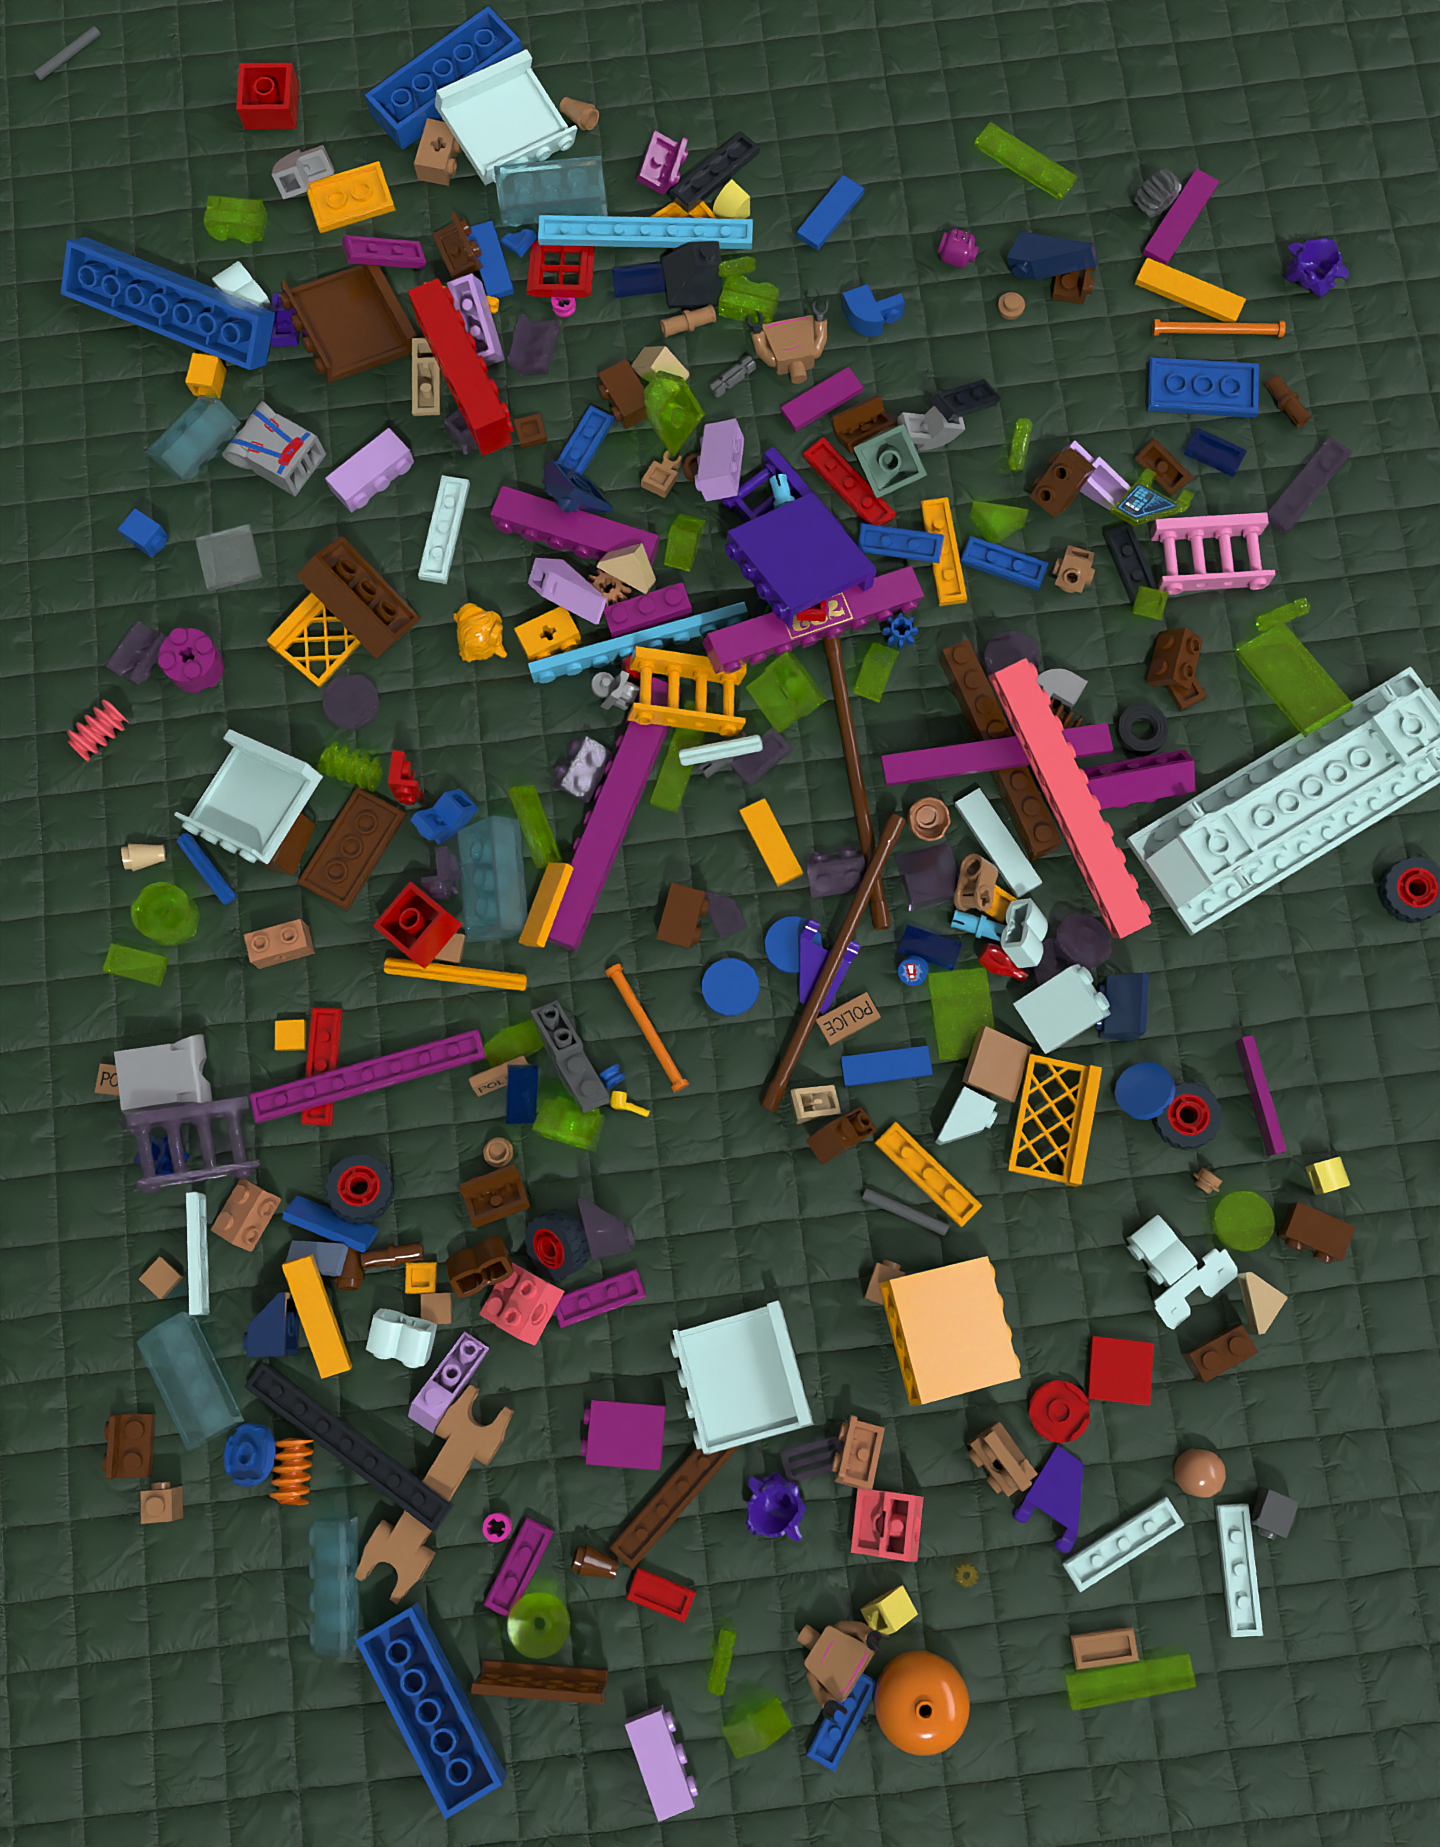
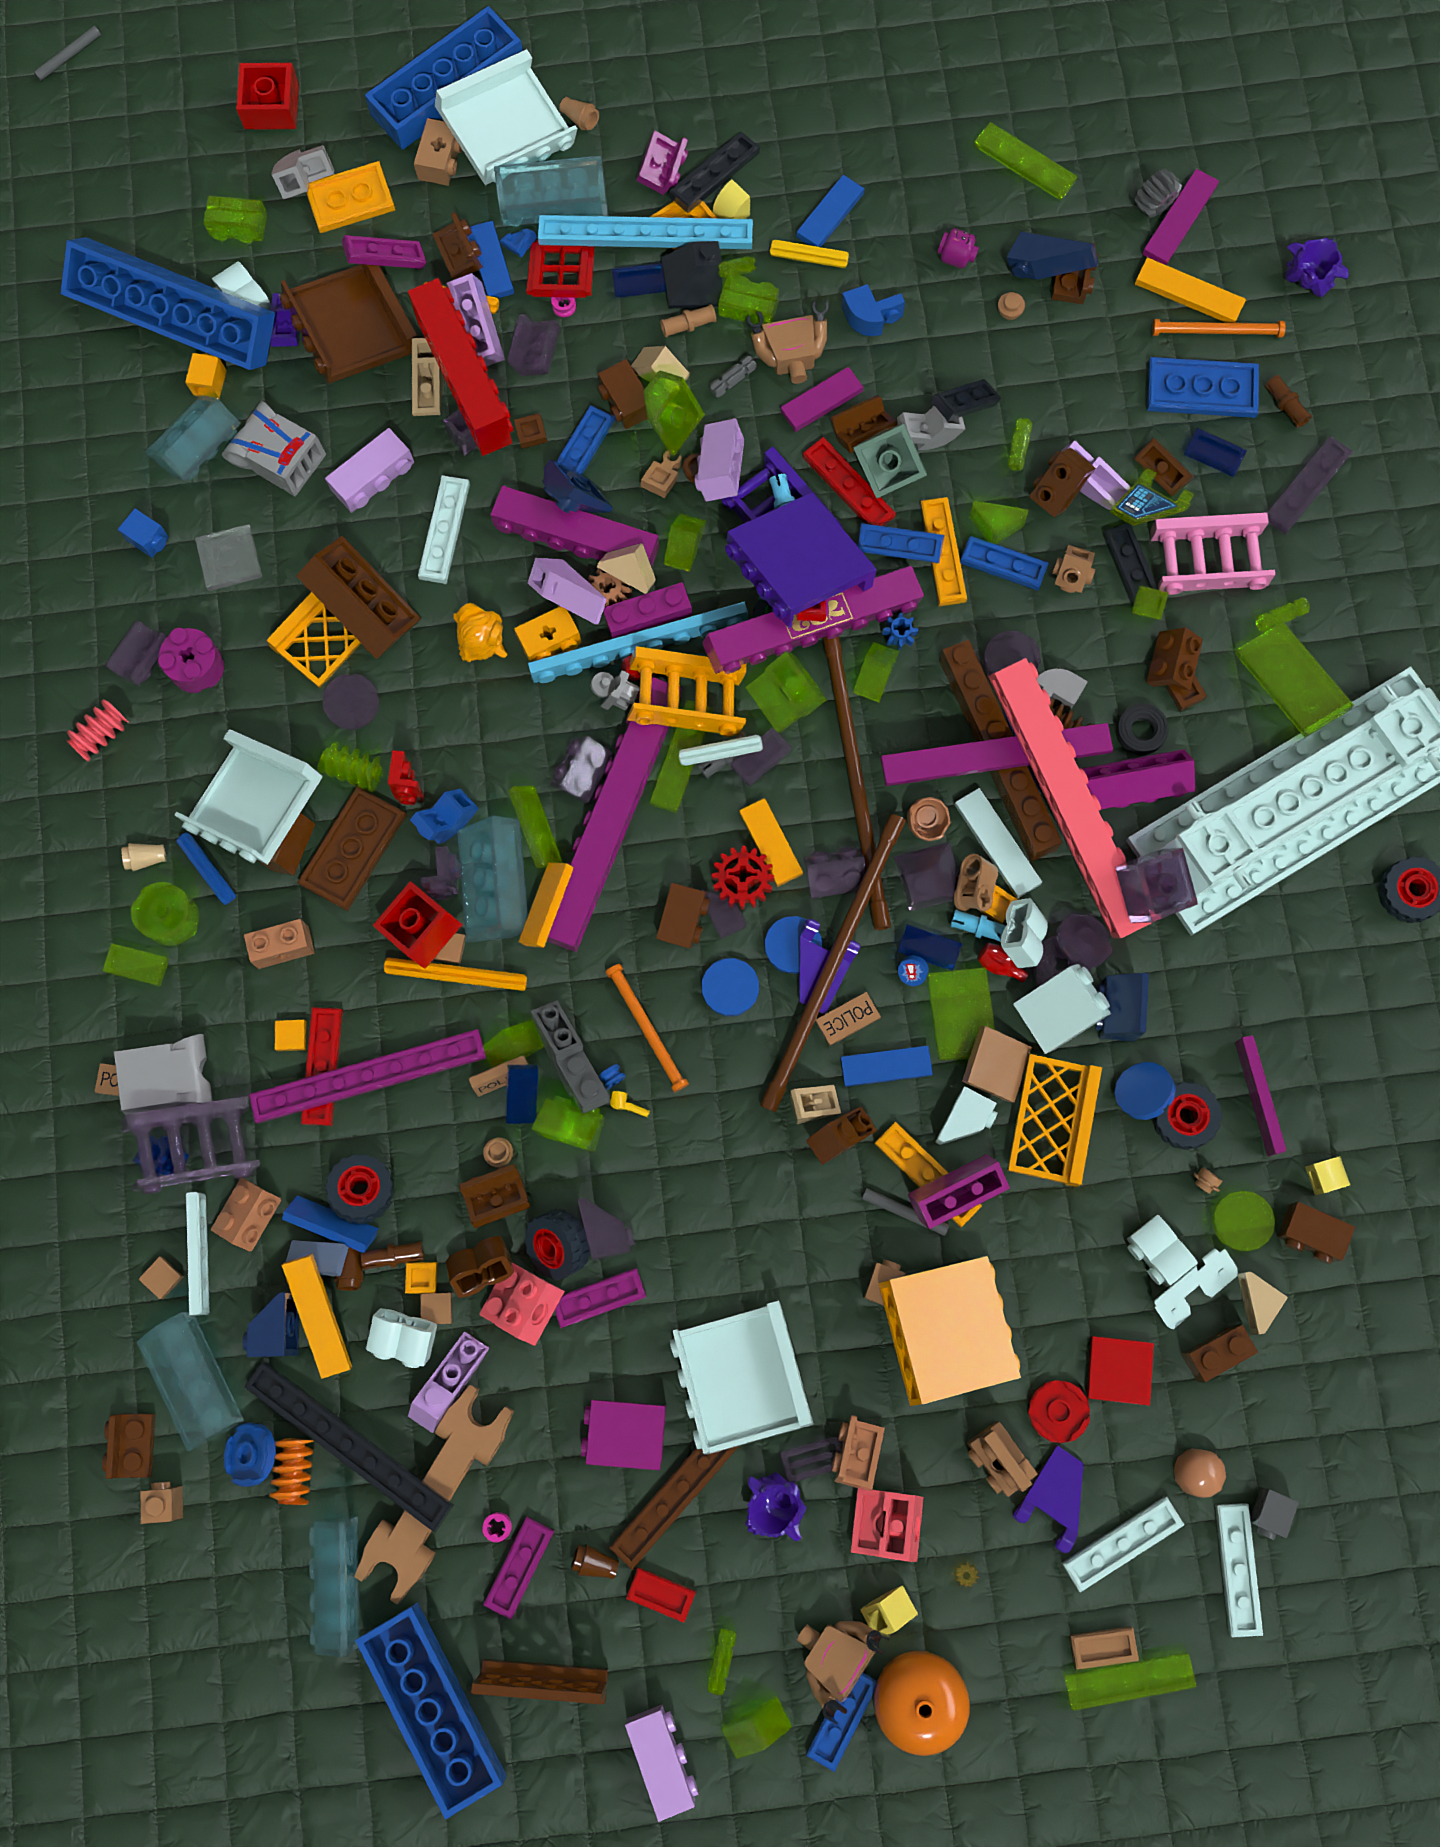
clear neon green dish [507,1592,570,1659] -> none
none -> red gear [712,846,774,910]
none -> yellow axle [770,240,849,268]
none -> magenta brick [907,1154,1010,1229]
none -> clear purple brick [1115,847,1198,923]

